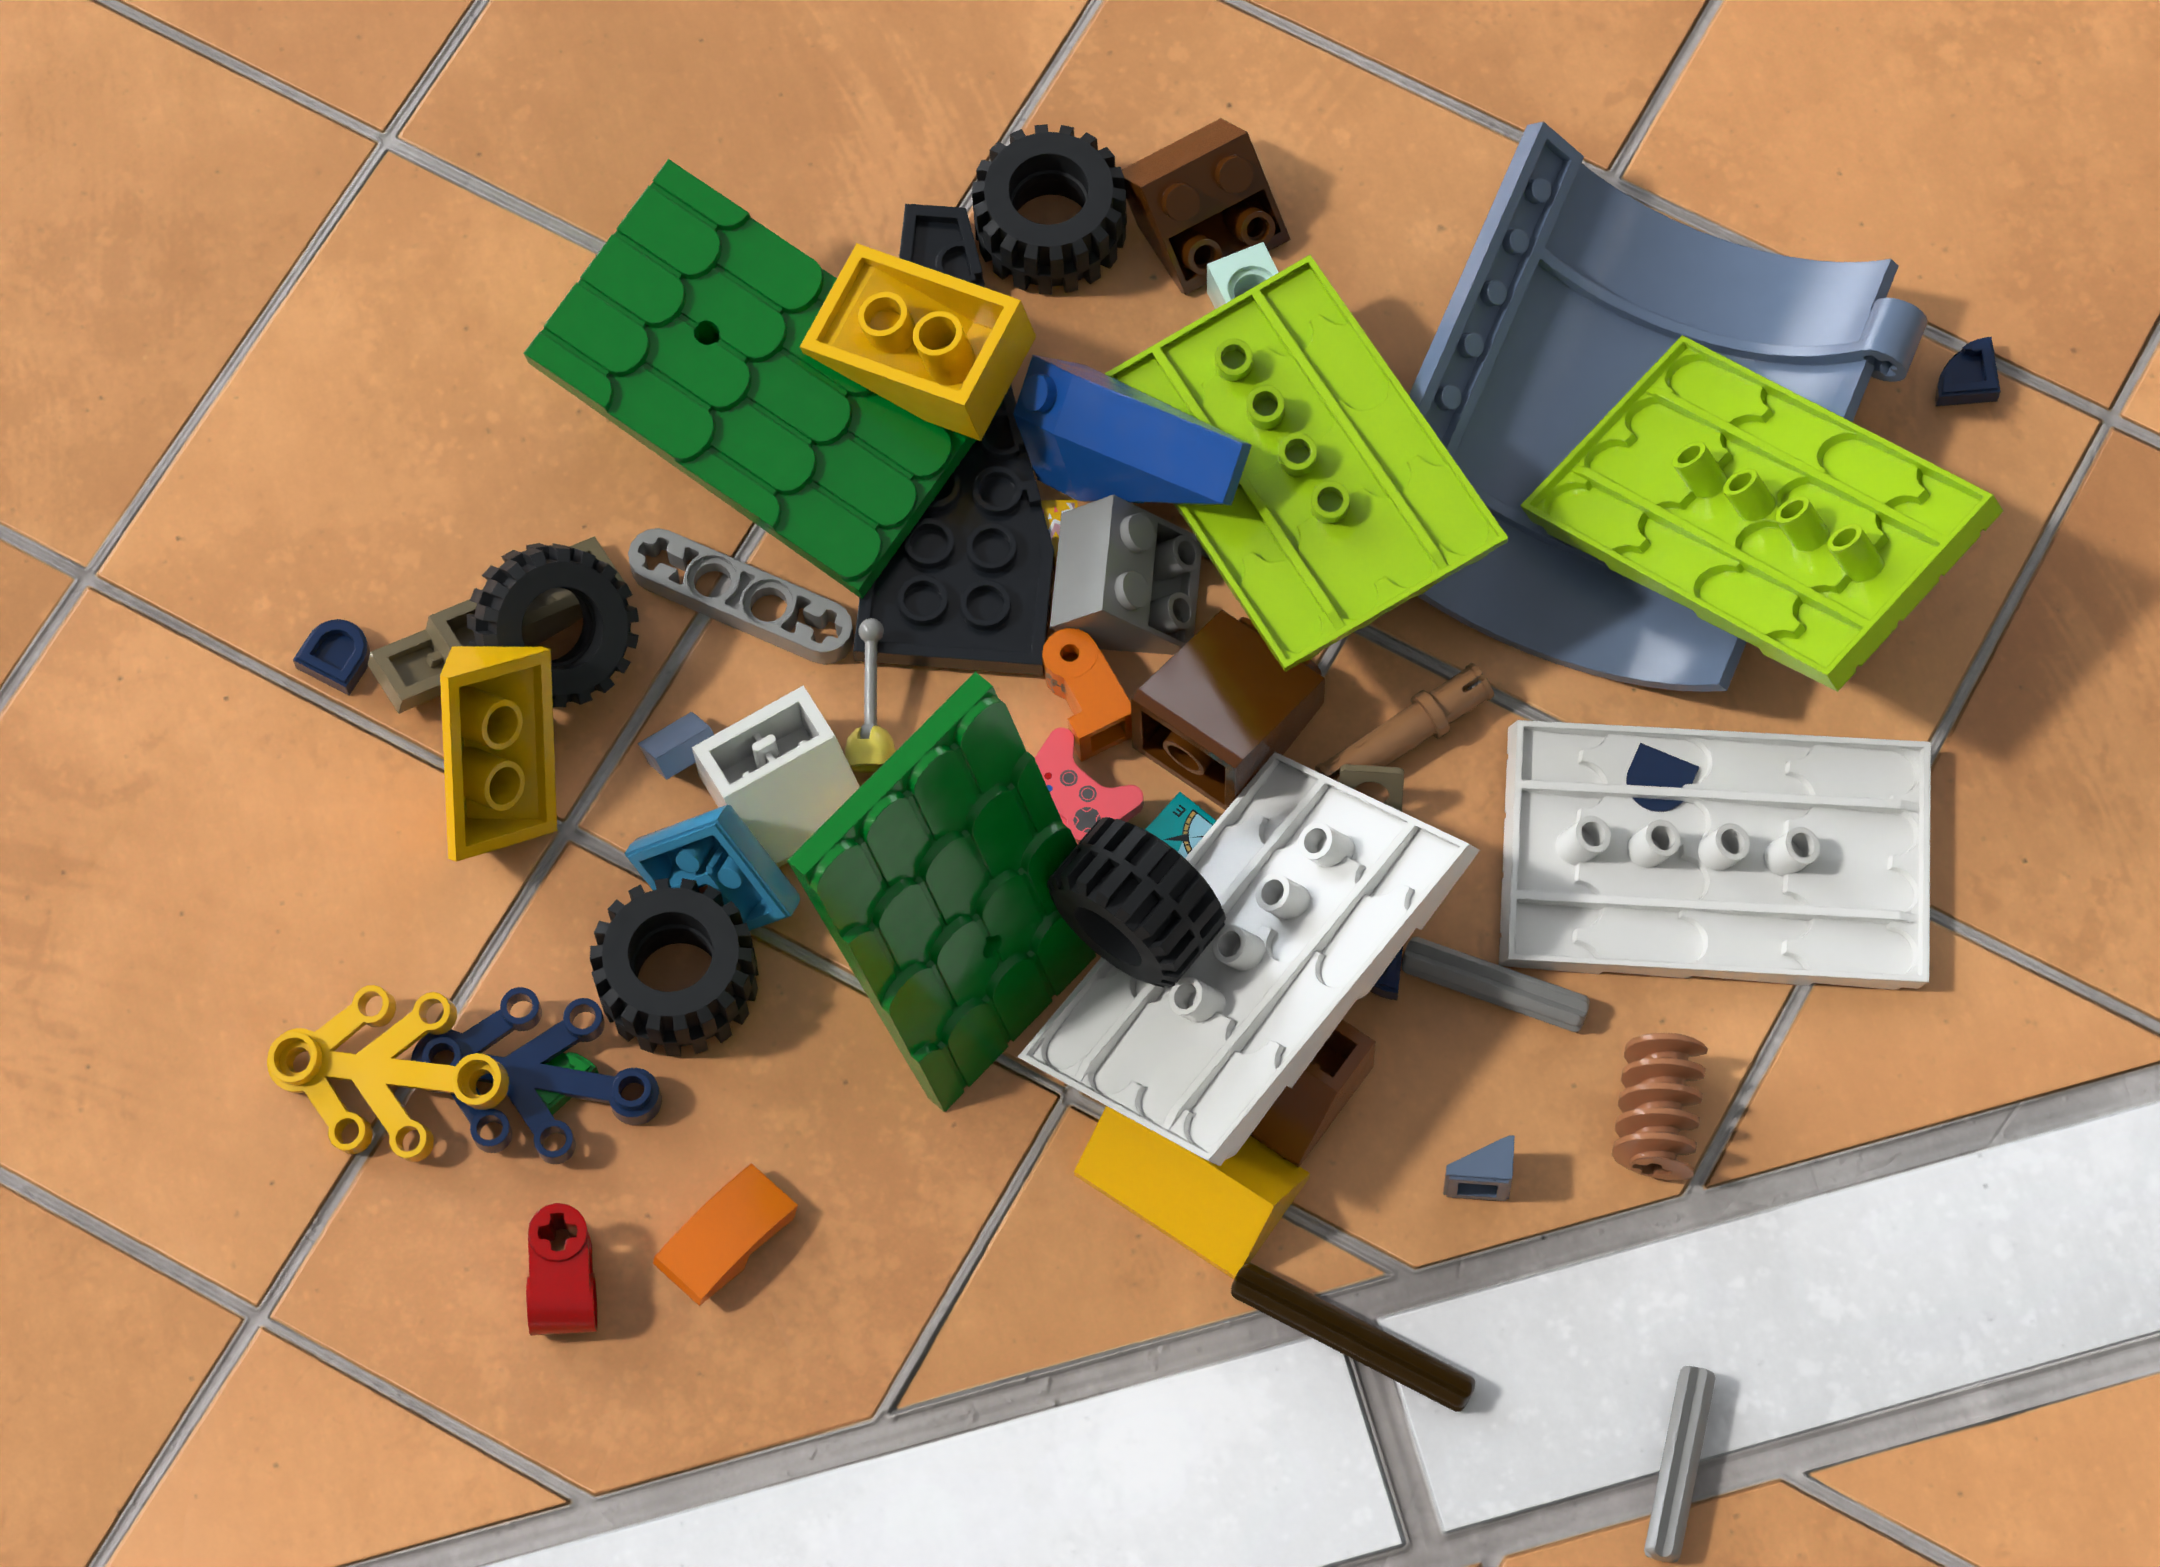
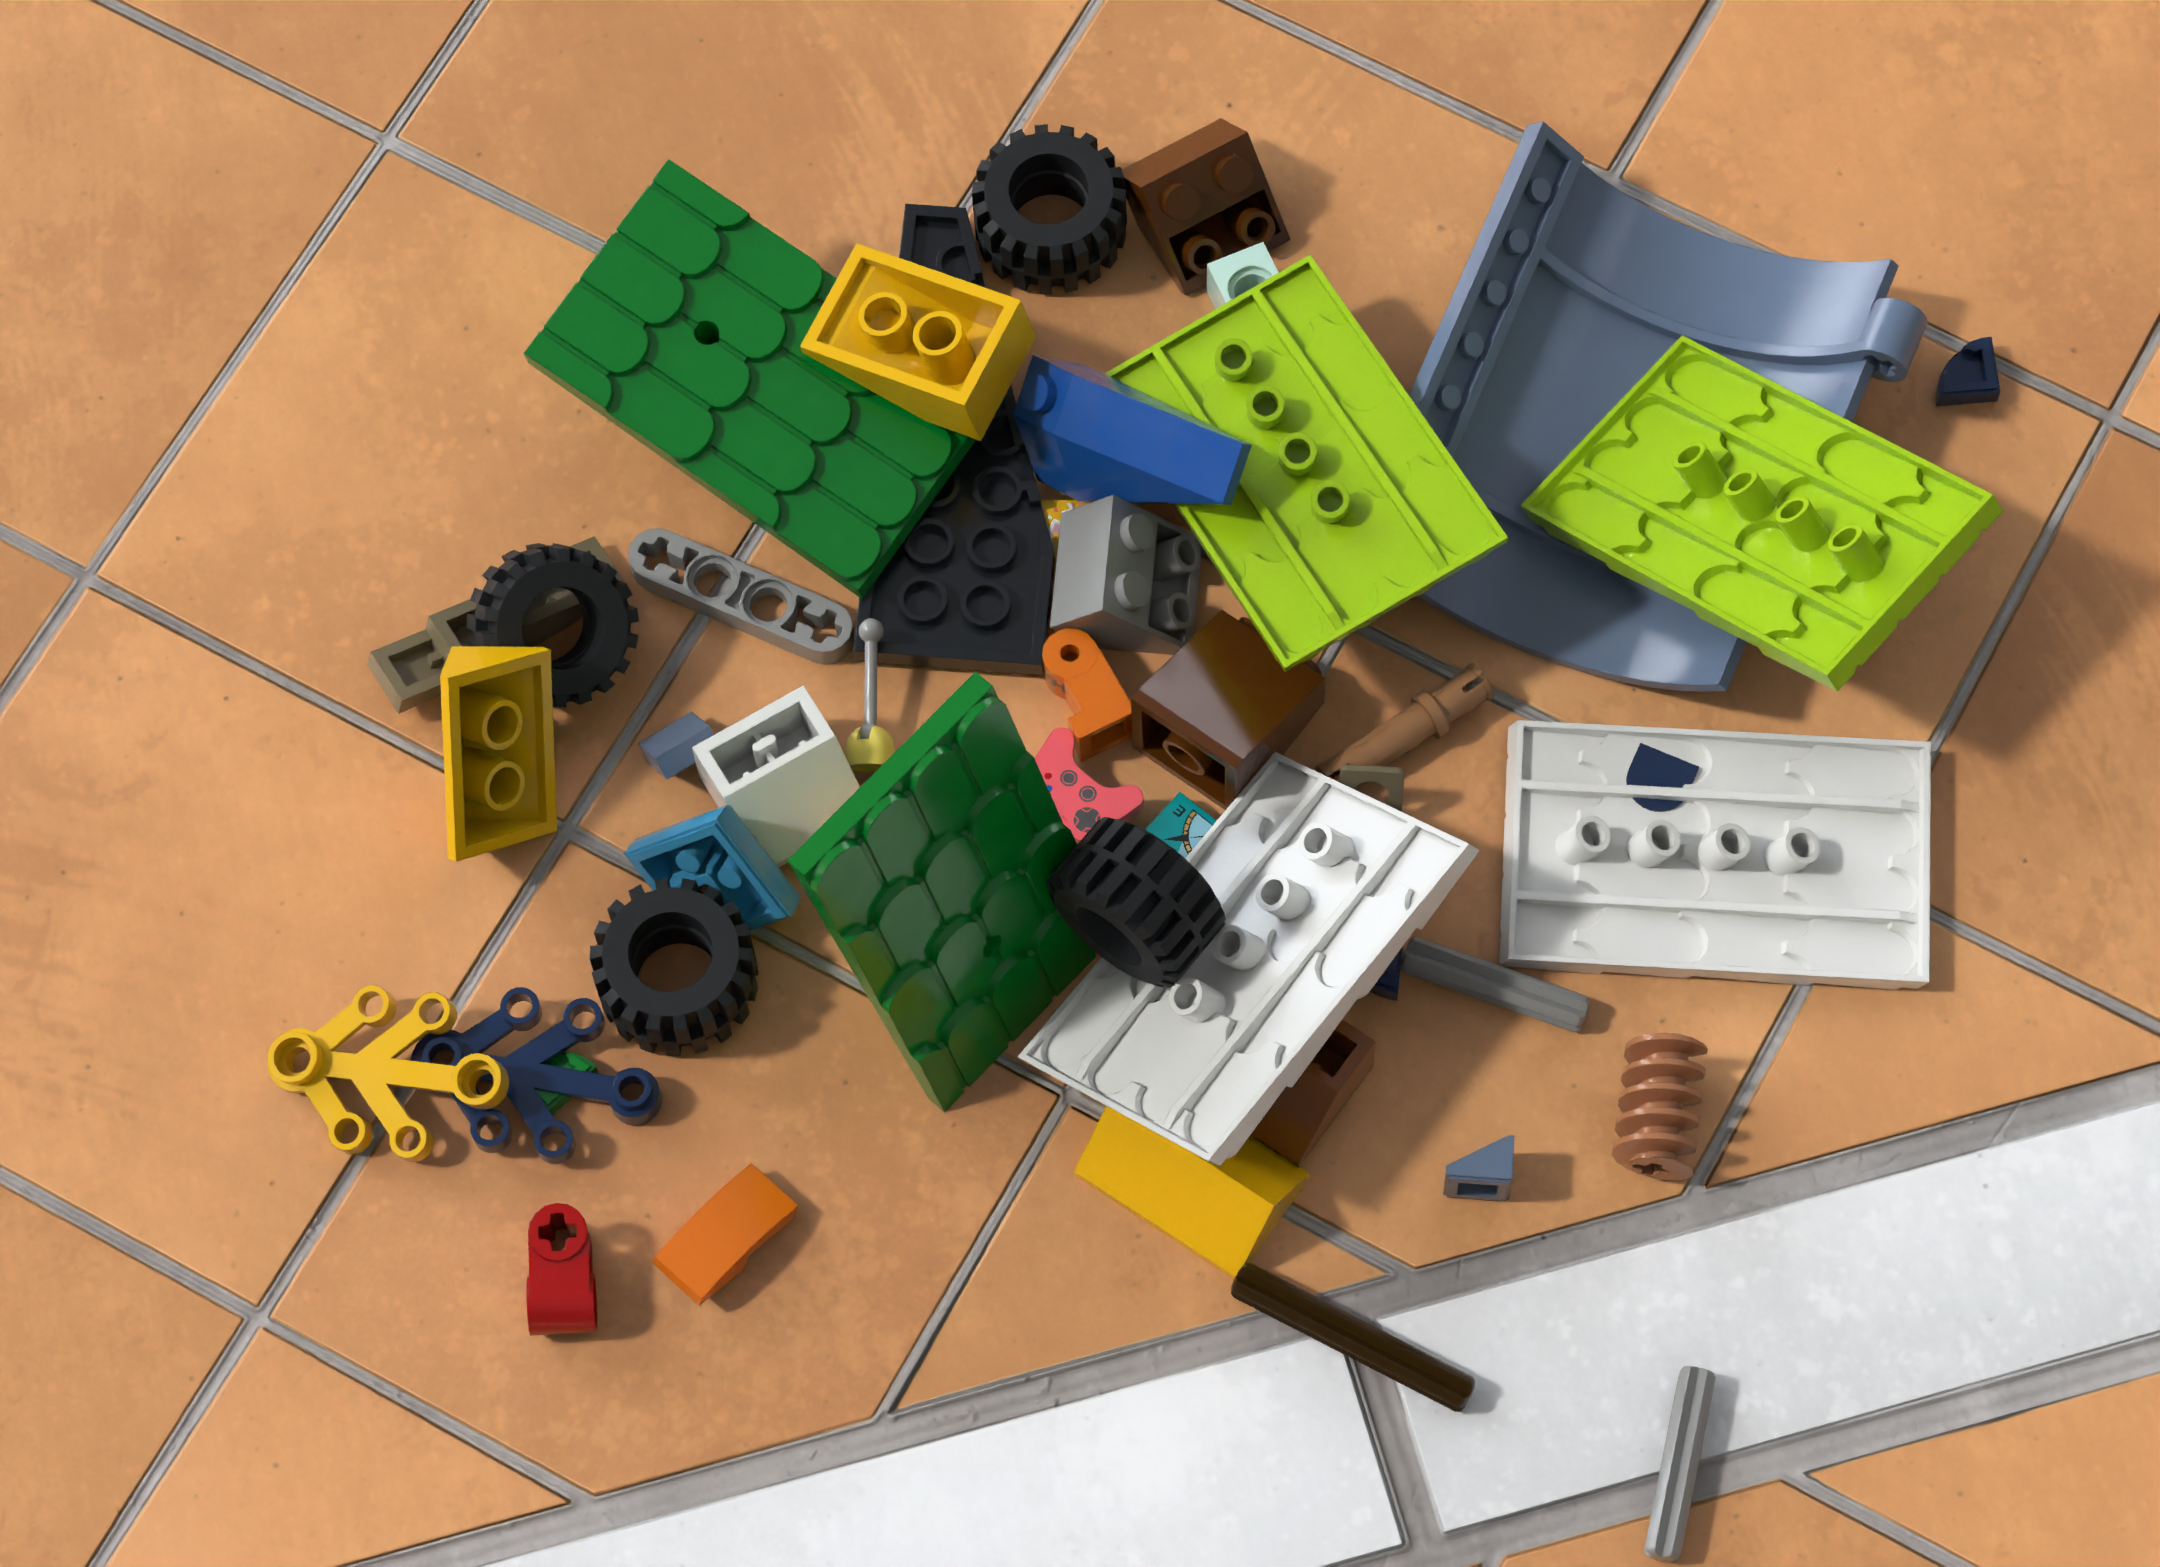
dark blue tile [293,619,370,696] -> none

